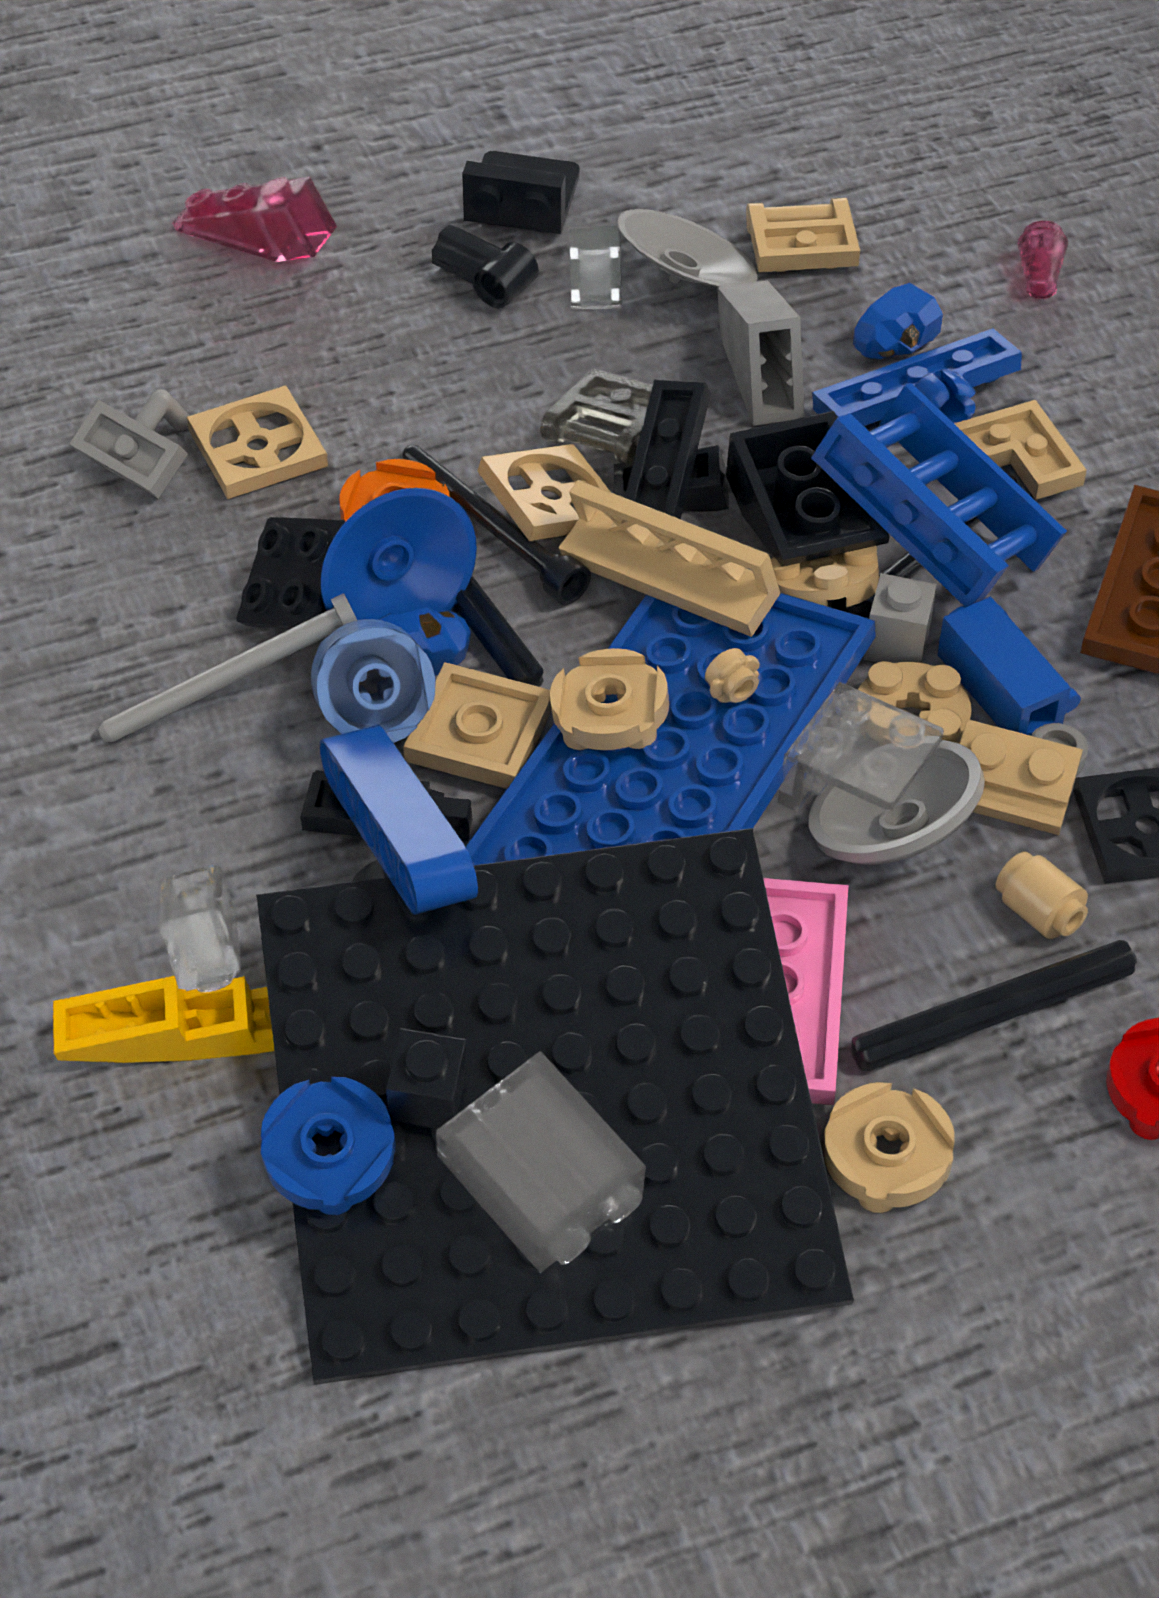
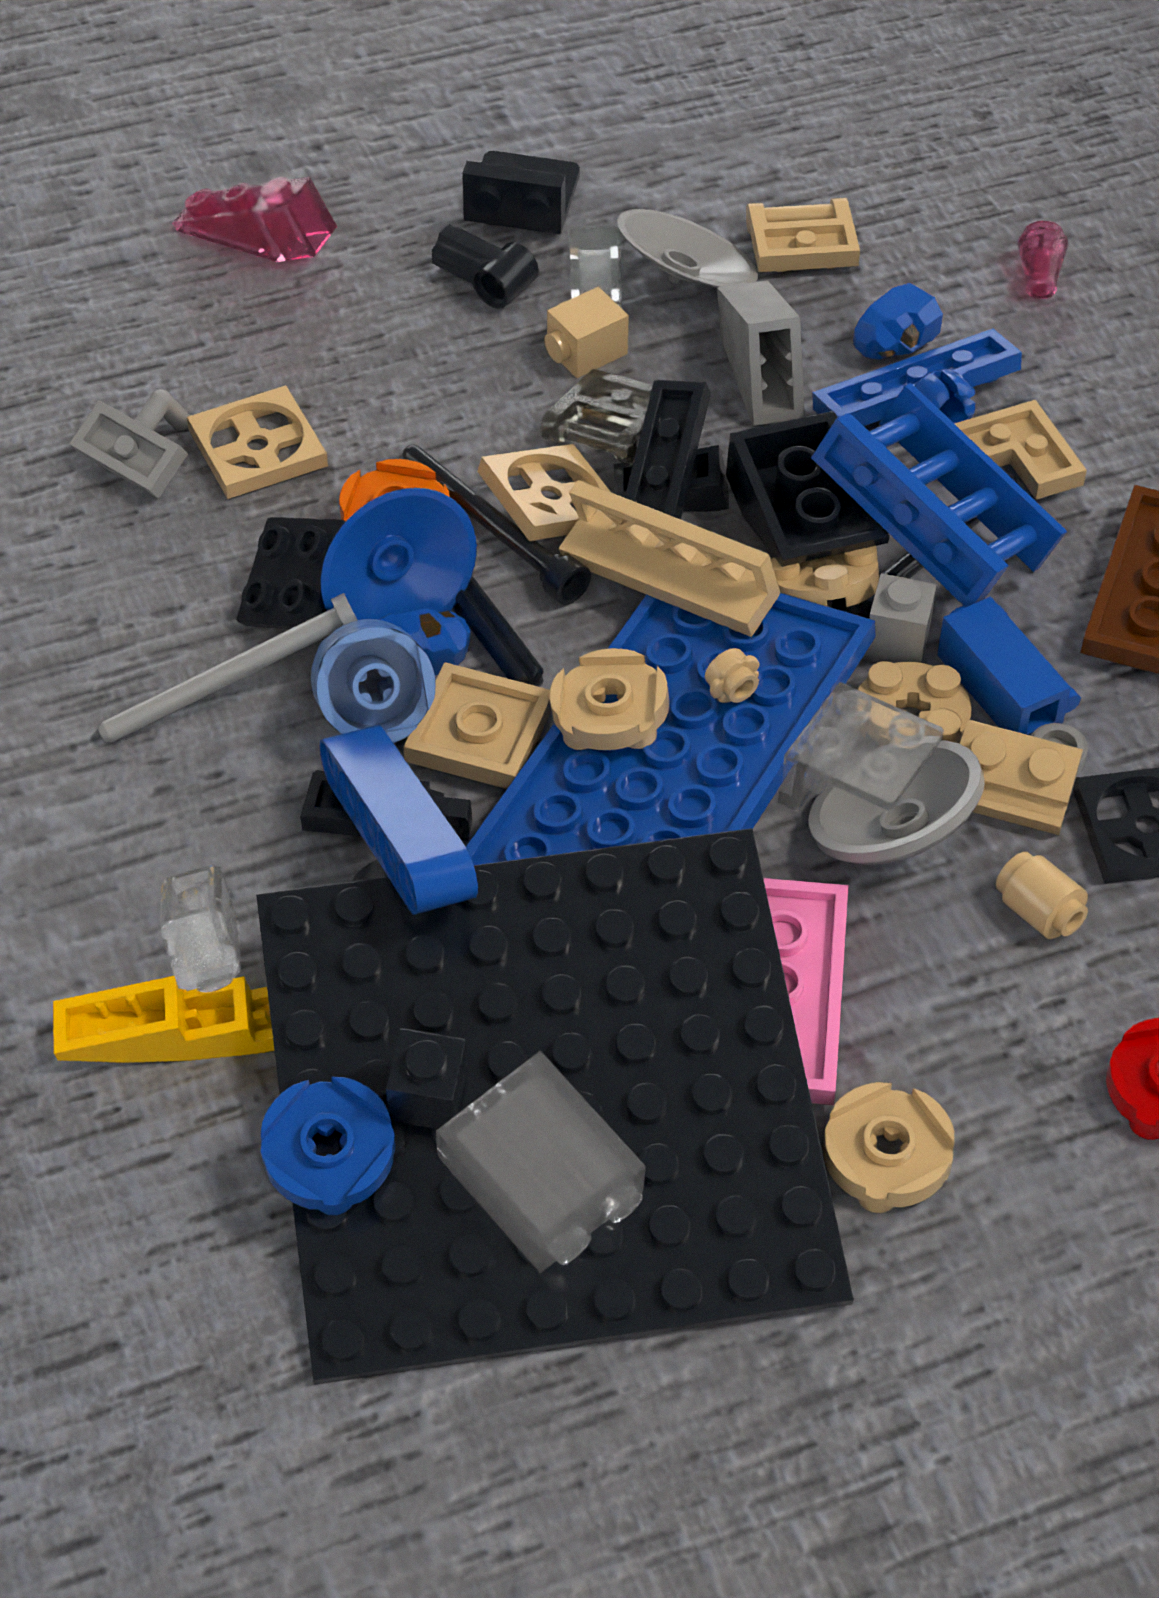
black axle [850,940,1137,1072] -> none
none -> tan brick [545,286,629,378]

